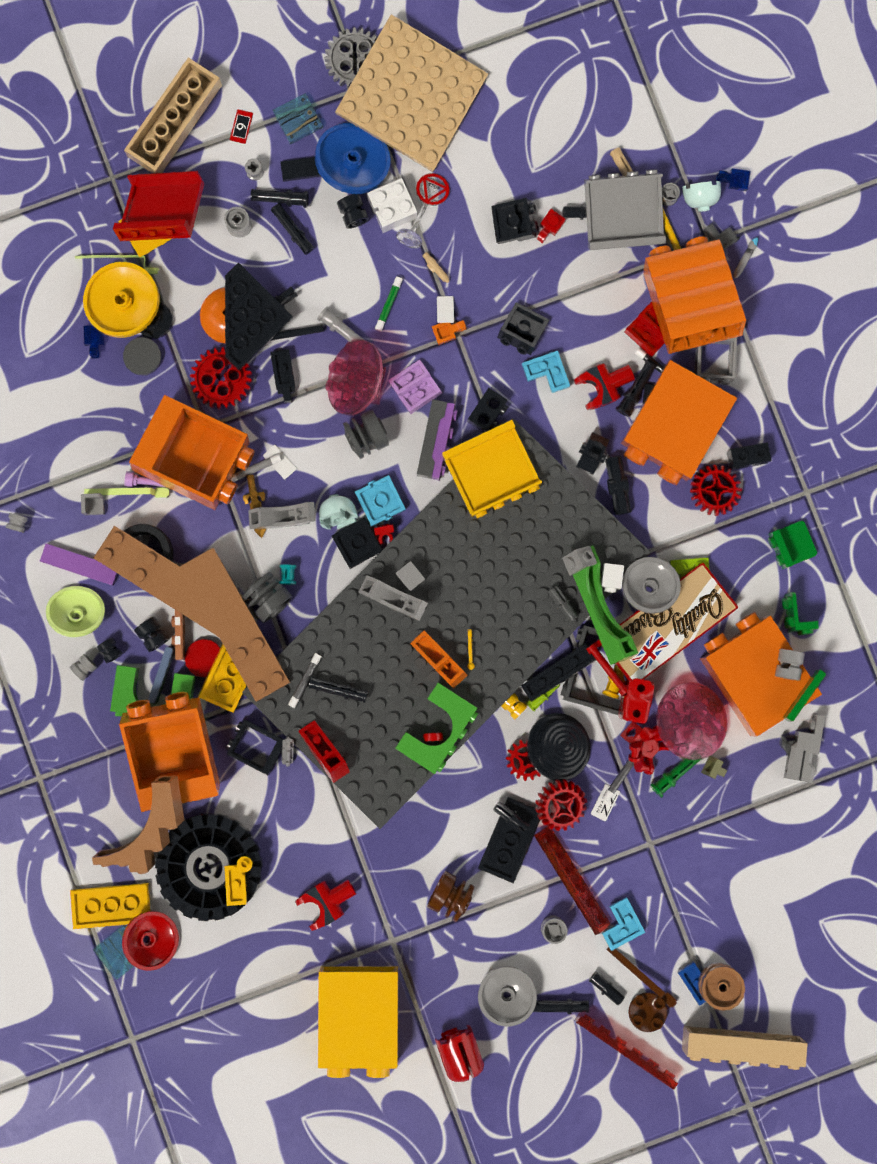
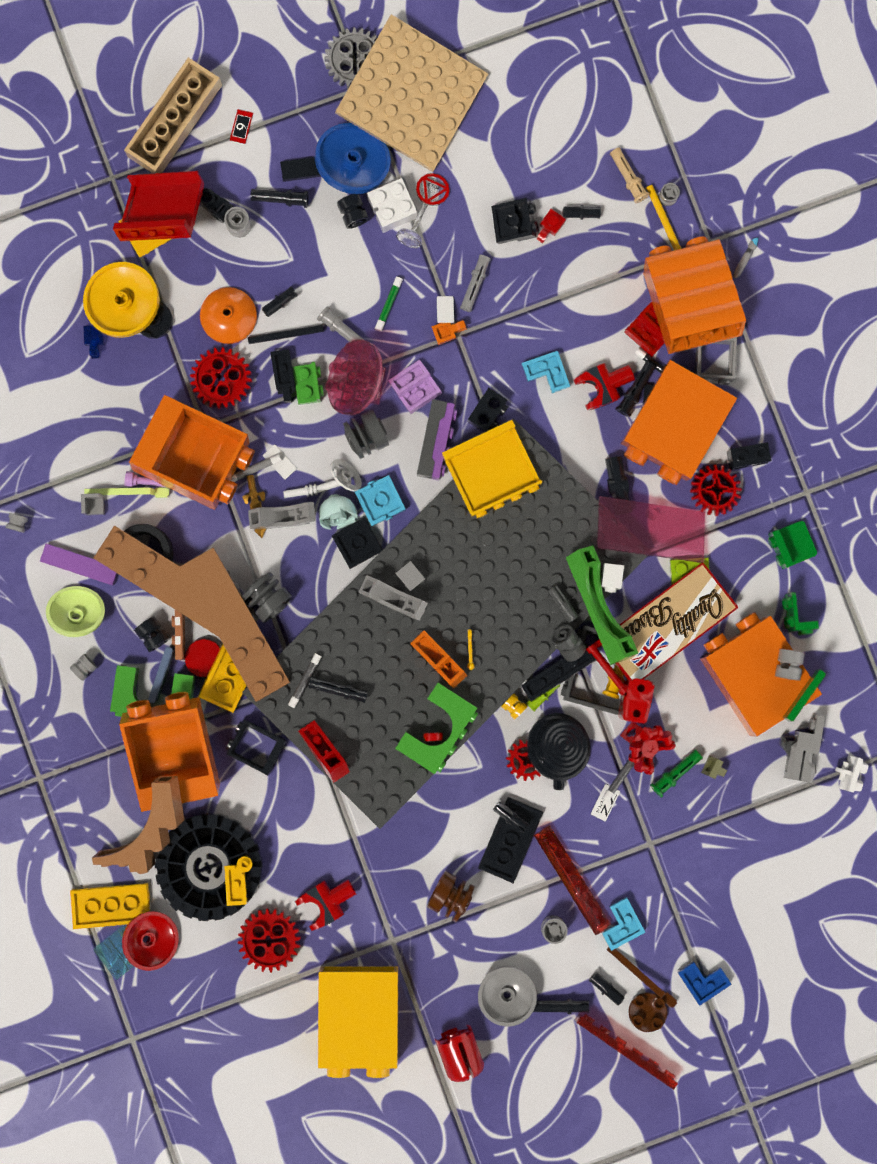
yellowish green piece [74,255,160,274] -> none
black wheel [97,637,123,664] -> none
dark grey tile [123,337,161,376] -> none
black plate [225,262,293,371] -> none
light grey bush [245,159,263,181] -> none
black pin [271,203,314,255] -> none
clear light blue tile [272,93,323,145] -> none
teal bush [279,564,297,585] -> none
light grey axle [281,737,294,767] -> none
red tile [374,523,394,544] -> none
tan piece [423,252,449,283] -> none
black plate [497,302,549,355] -> none
red gear [535,779,587,831] -> none
light grey bracket [562,546,597,576] -> none
black hinge [576,432,609,475] -> none
light grey panel [584,170,666,250] -> none
light grey dish [622,557,681,614] -> none
clear pink bracket [656,682,727,760] -> none
light aqua cylinder [682,181,721,212] -> none
tan brick [682,1026,808,1070] -> none
medium nougat wheel [698,963,745,1011] -> none
dark grey piece [704,223,740,250] -> none
clear blue plate [716,168,750,191] -> none
none -> black piece [200,188,234,223]
none -> red gear [237,908,301,973]
none -> white dish [283,459,362,498]
none -> bright green bracket [293,362,324,405]
none -> light grey pin [460,255,491,312]
none -> dark grey wheel [551,625,586,662]
none -> clear pink piece [597,496,705,563]
none -> white hips [835,755,869,793]

